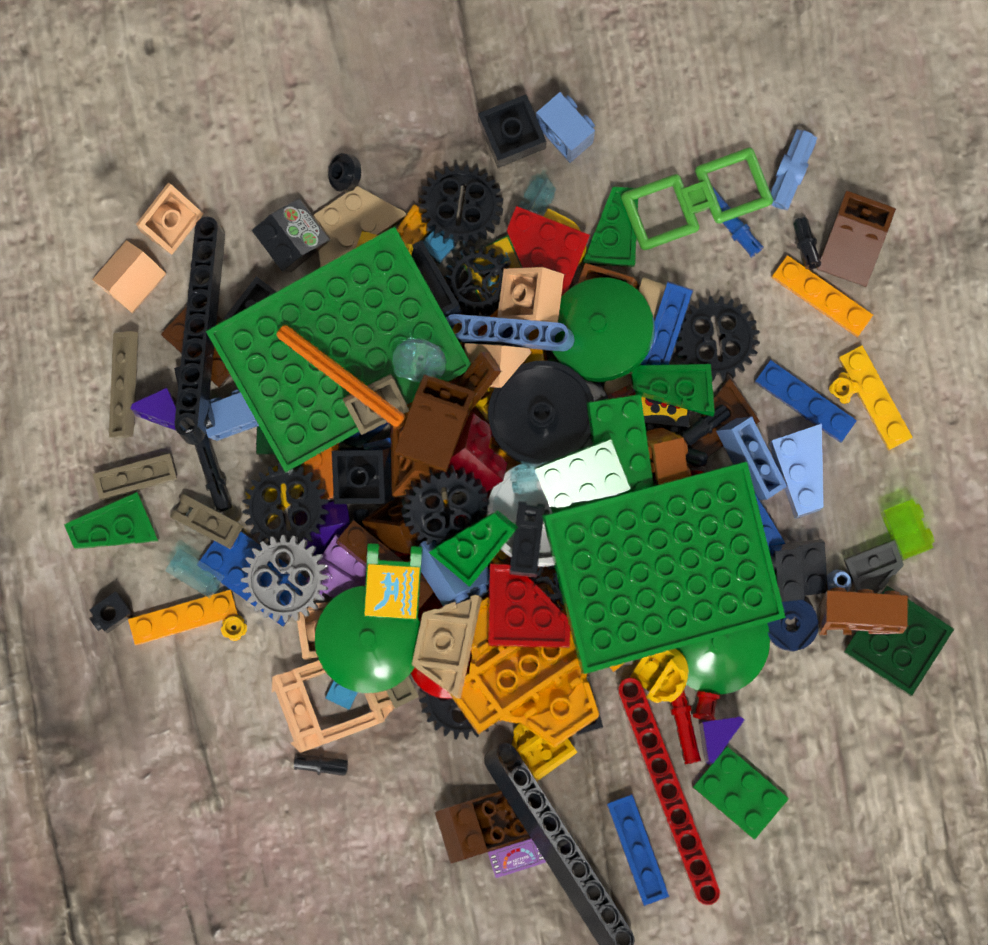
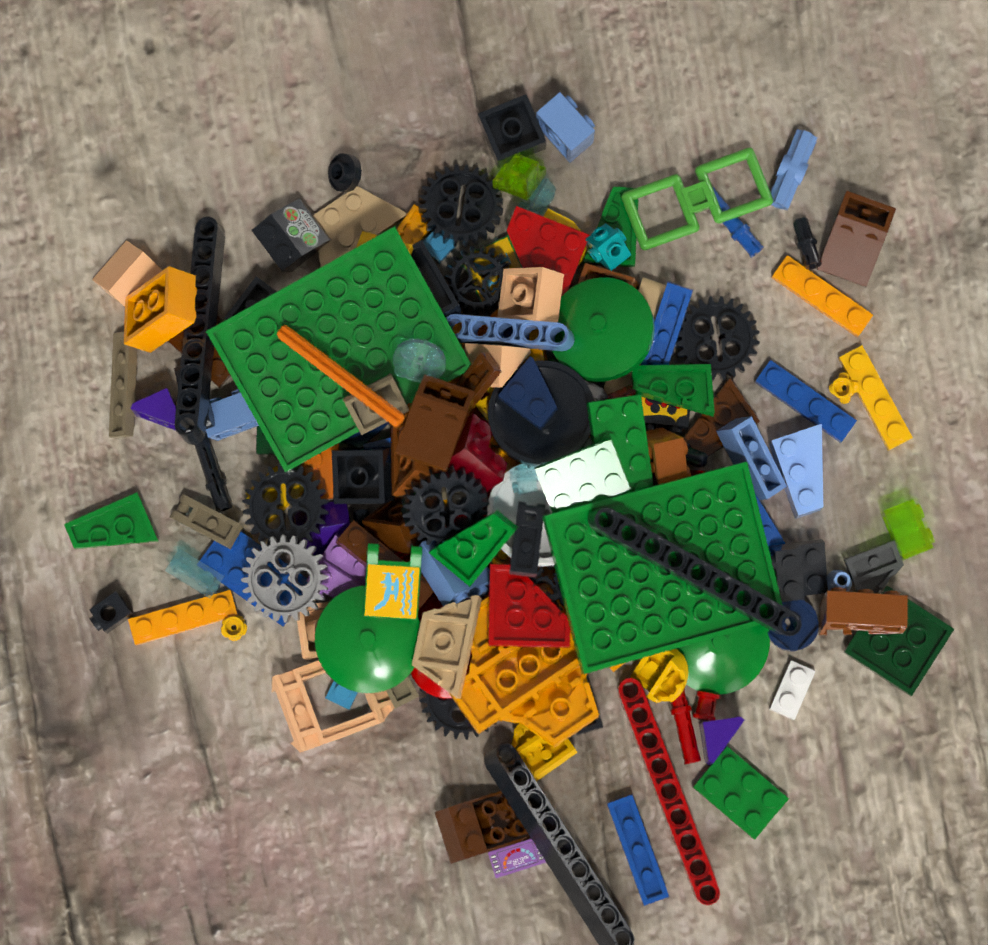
dark tan plate [93,453,178,500] -> none
light nougat slope [136,183,204,255] -> none
black axle [294,752,348,776] -> none
black axle [680,404,730,447] -> none
none -> light orange brick [124,266,197,353]
none -> clear neon green brick [493,153,546,201]
none -> dark blue wing [498,356,557,430]
none -> teal brick [585,223,631,271]
none -> black beam [588,508,802,636]
none -> white plate [769,660,816,720]

